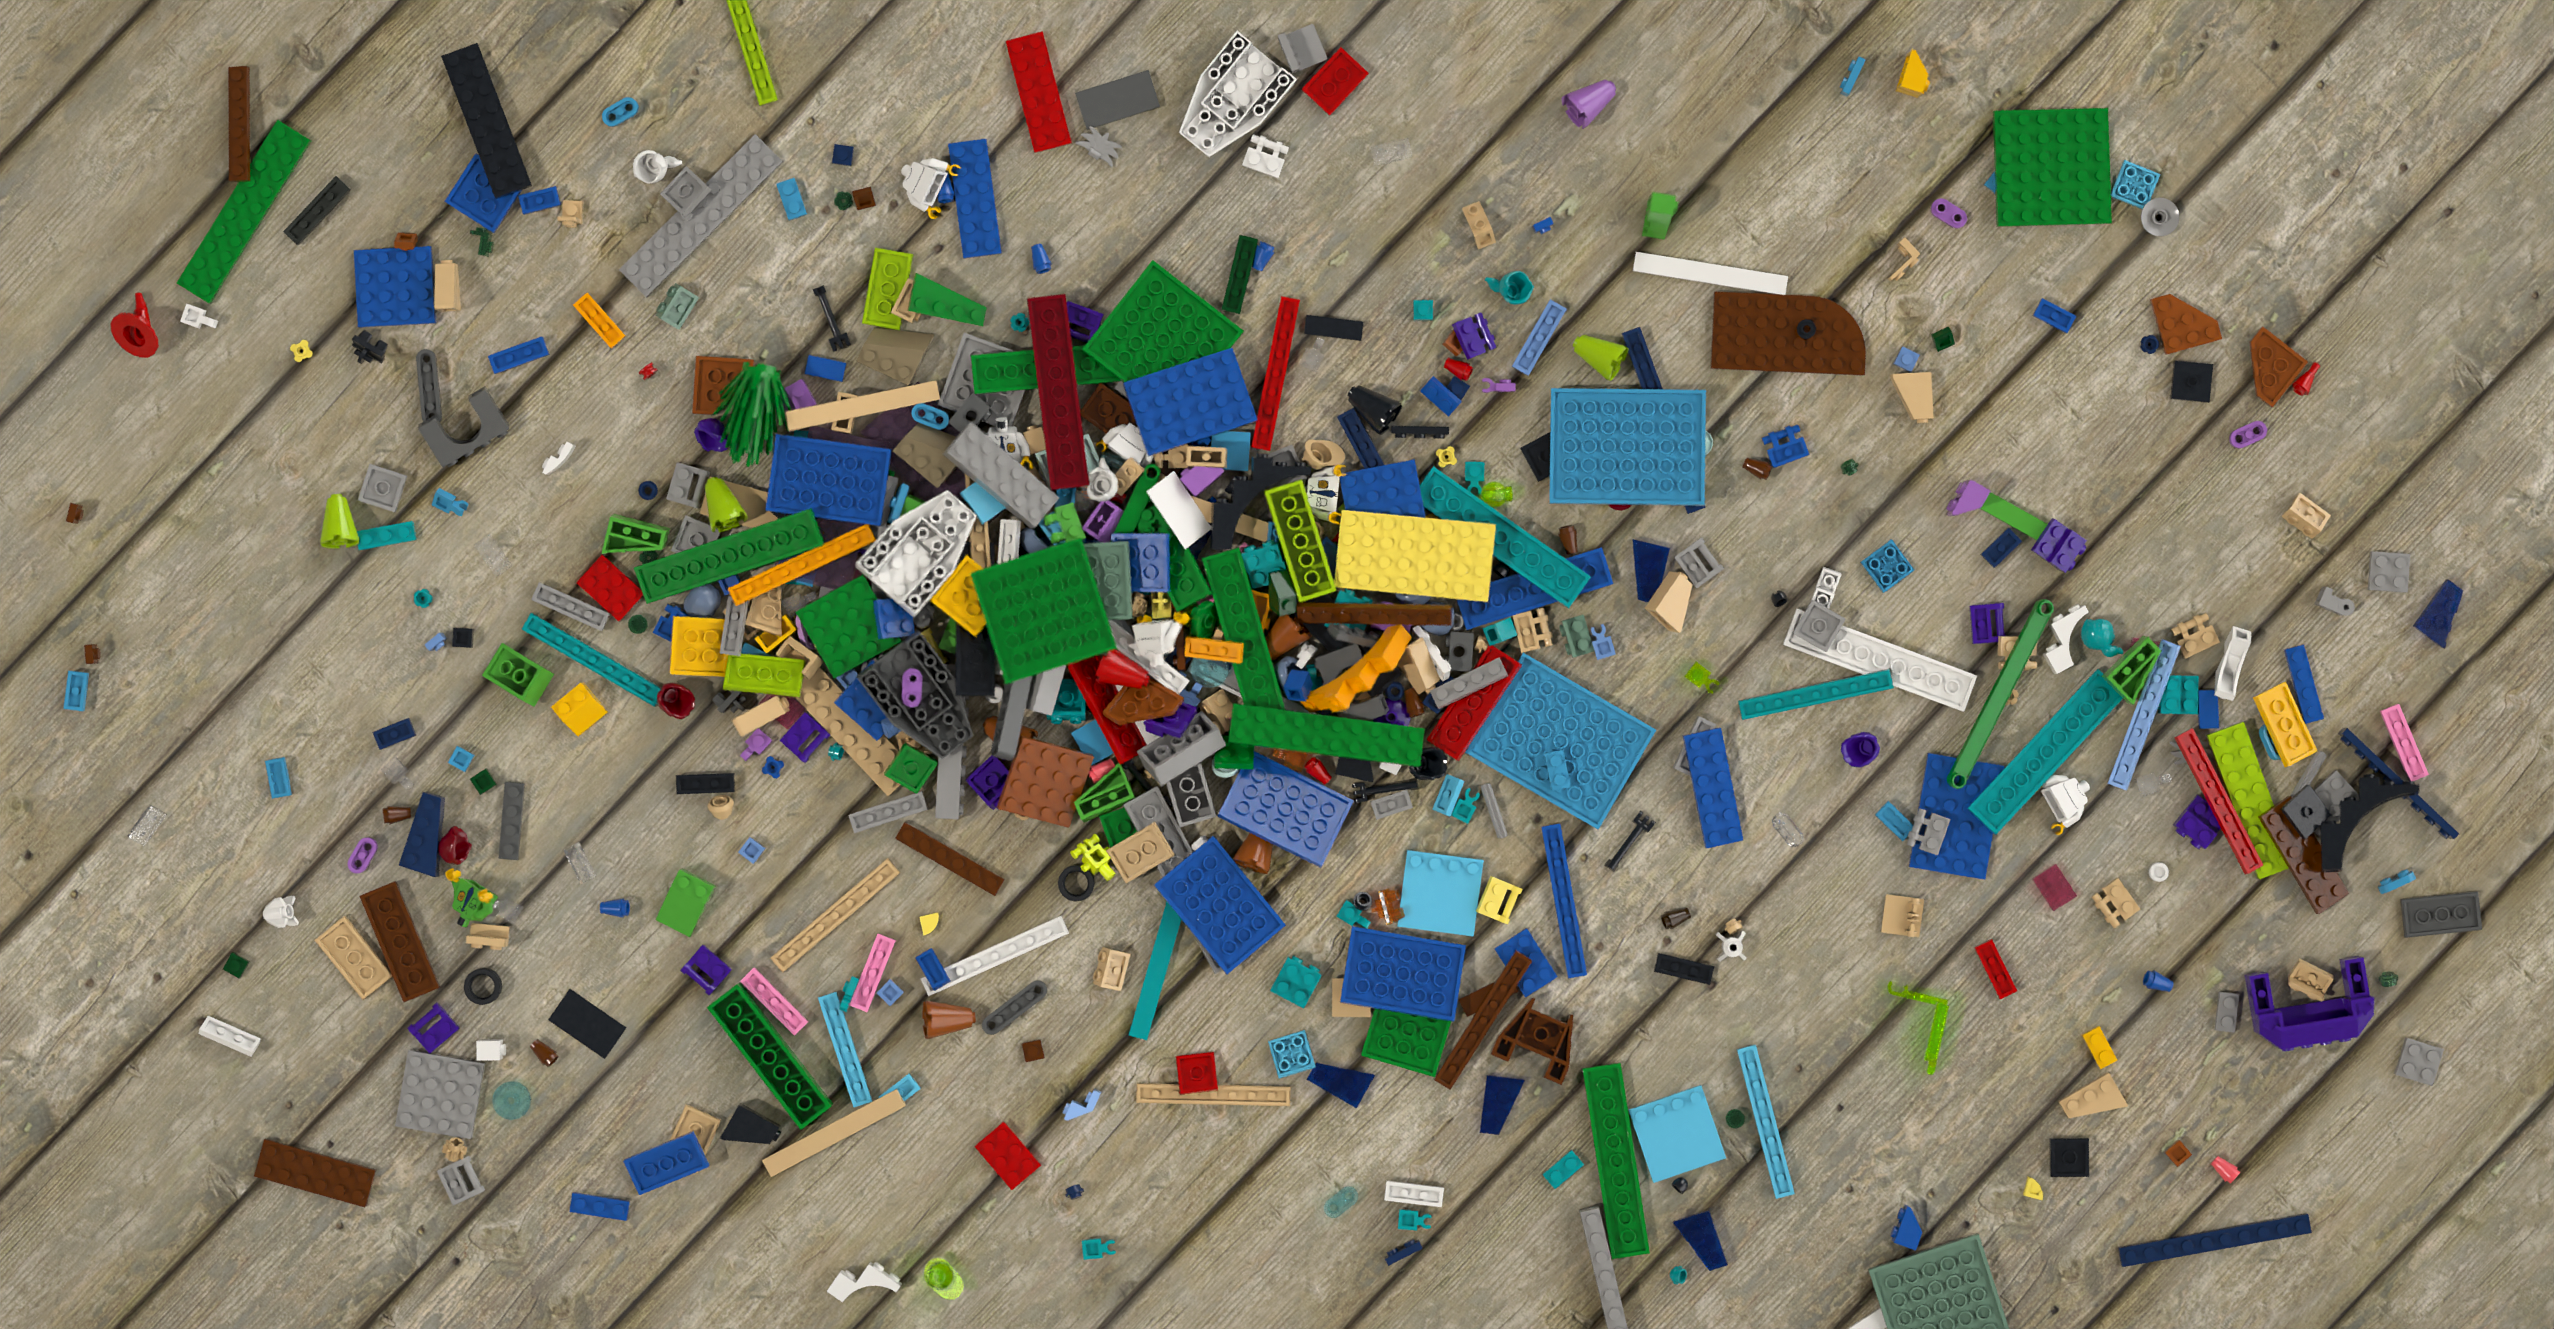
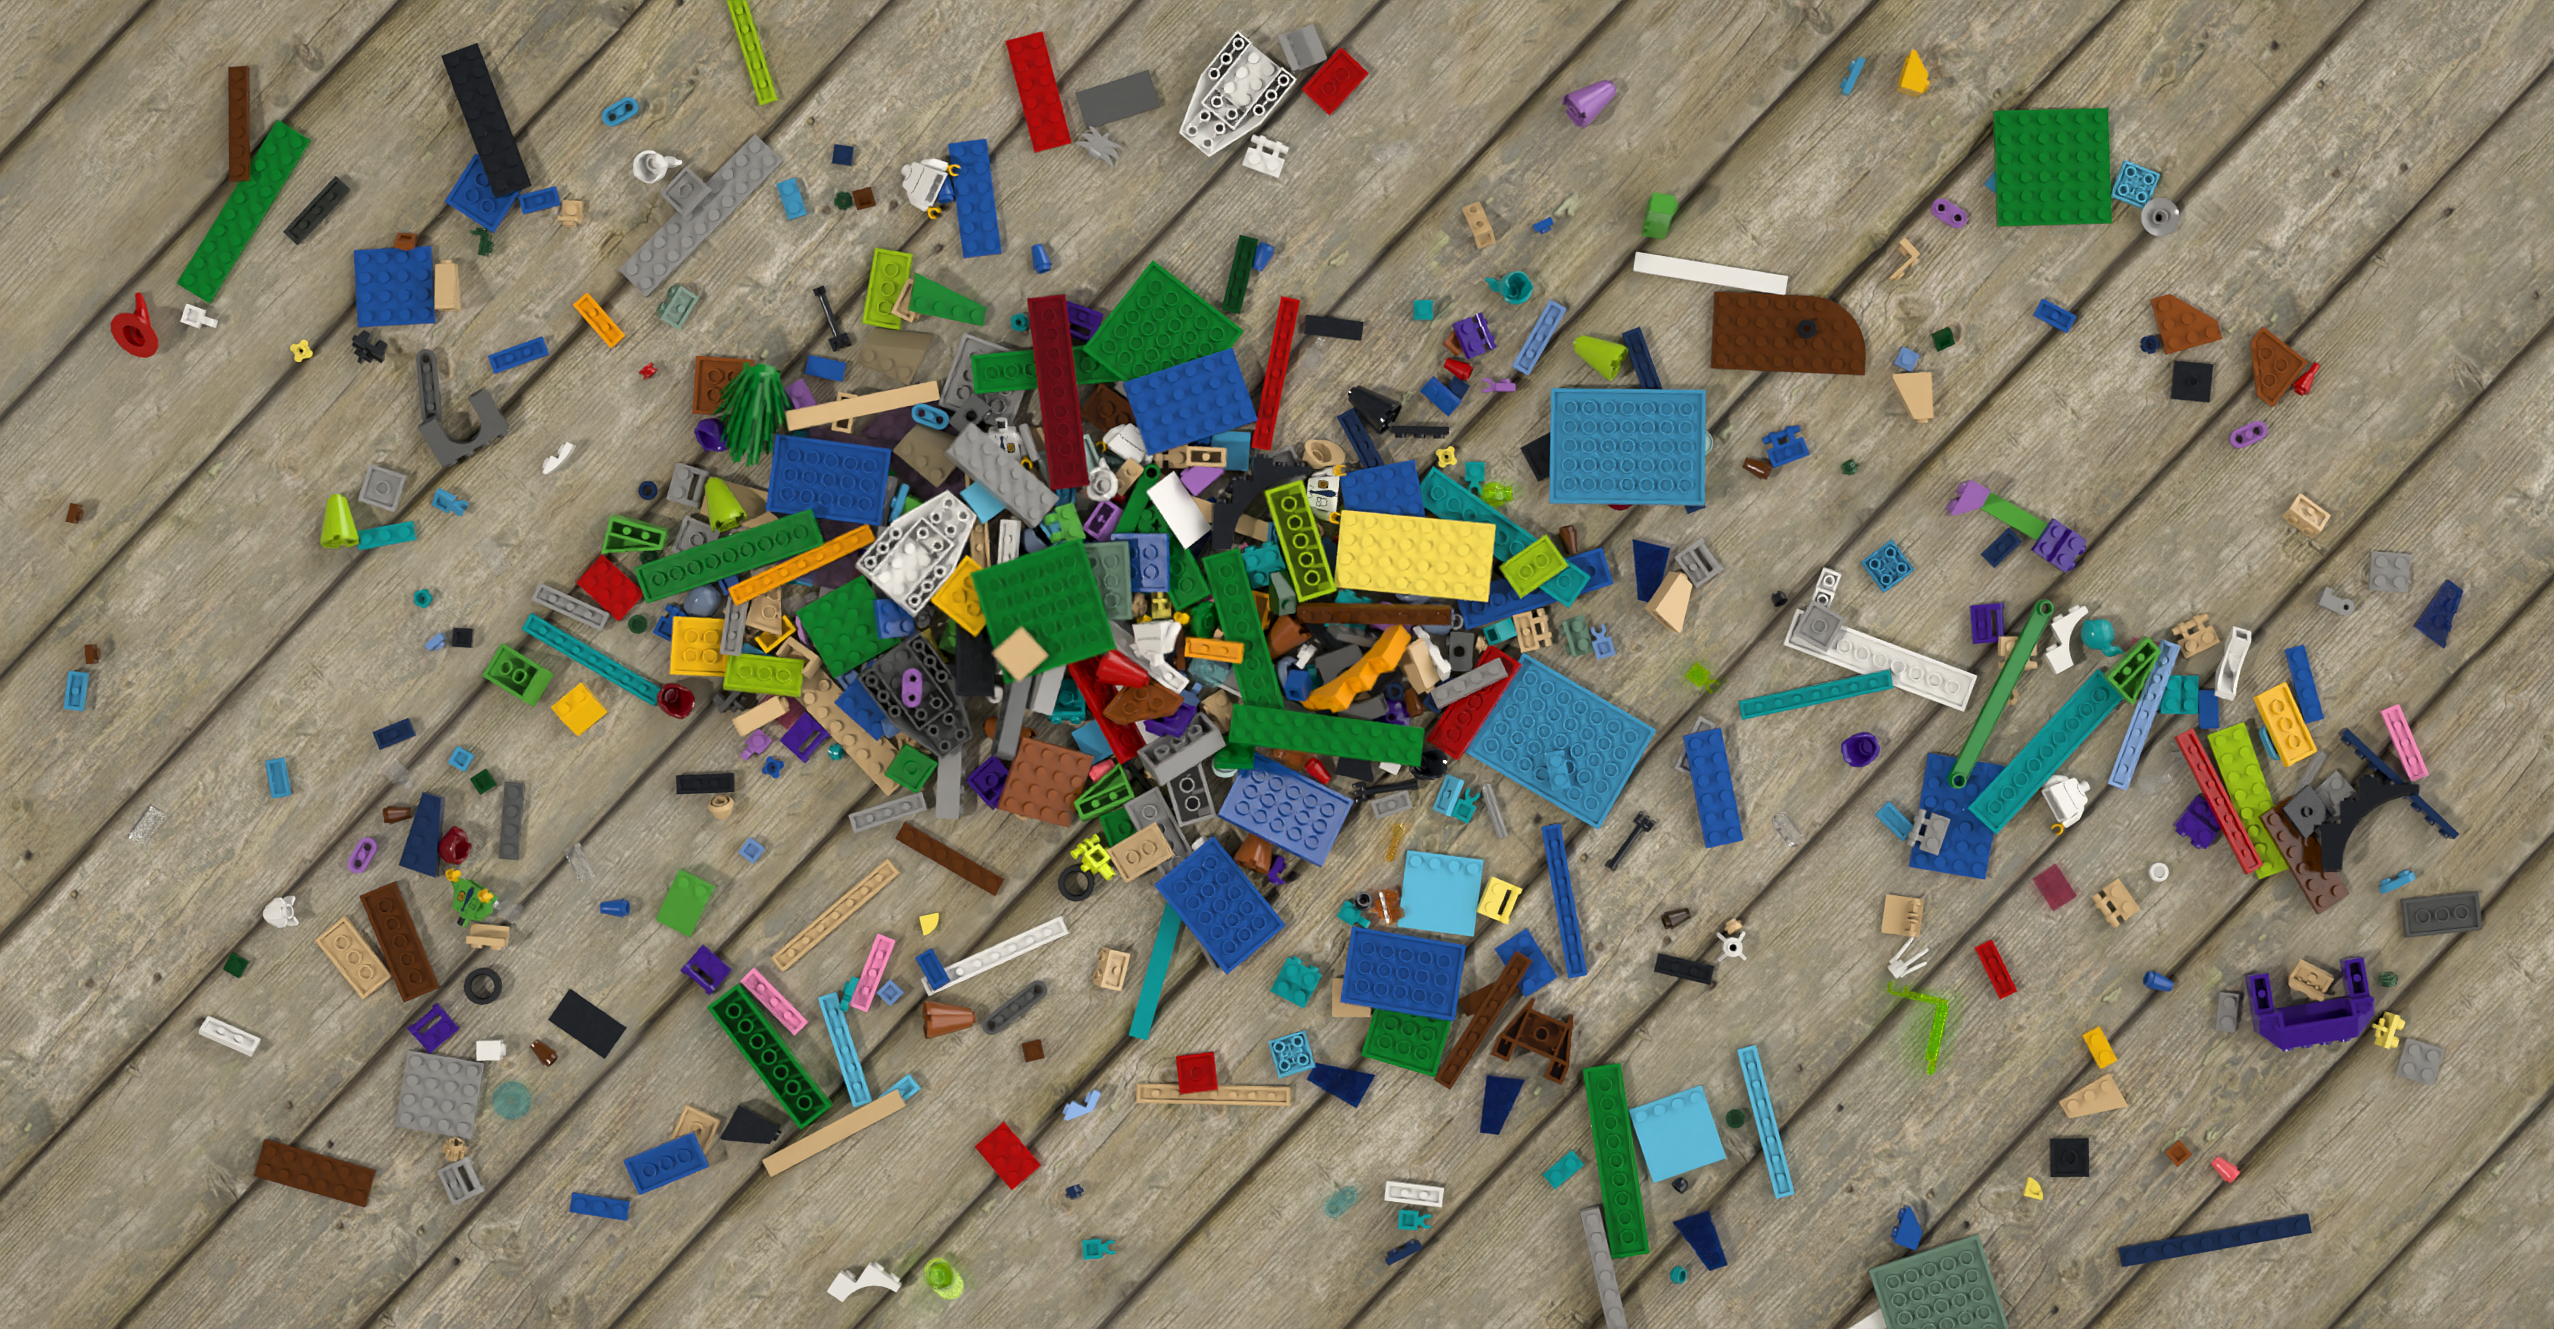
none -> tan tile [993,627,1048,682]
none -> light grey piece [1019,423,1040,463]
none -> dark purple bracket [1267,855,1286,886]
none -> clear yellow piece [1386,822,1406,862]
none -> lime tile [1499,534,1568,599]
none -> white plant [1888,937,1929,979]
none -> light yellow hips [2371,1011,2405,1049]

